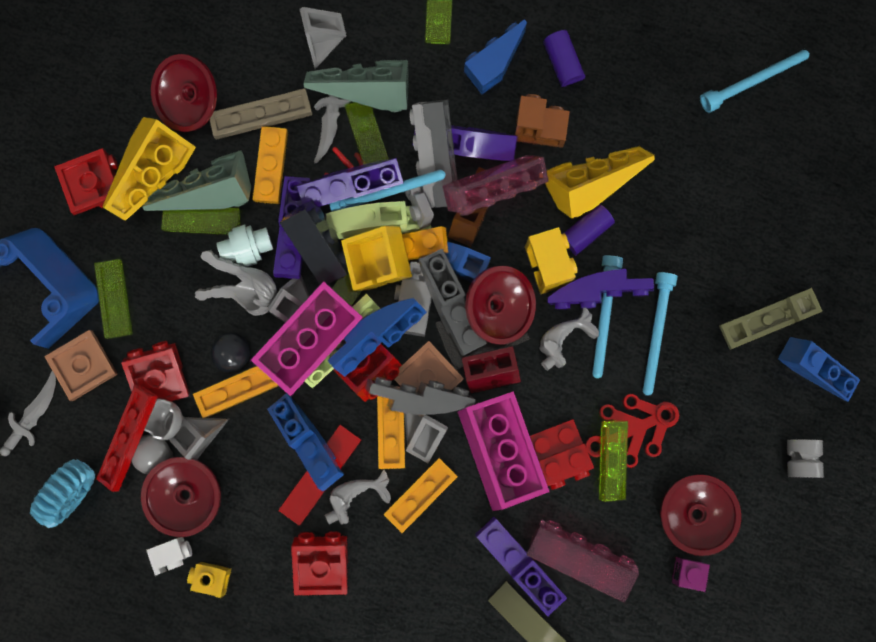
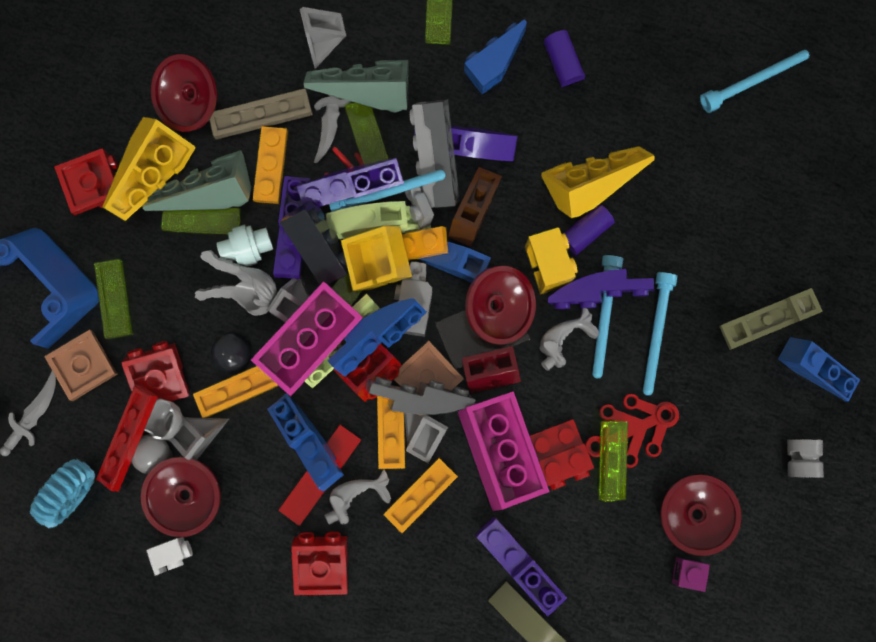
yellow brick [187,562,232,598] -> none
dark grey slope [418,249,487,356] -> none
clear pink brick [442,155,549,215] -> none
dark orange brick [514,94,570,148] -> none
clear pink brick [527,520,639,603] -> none

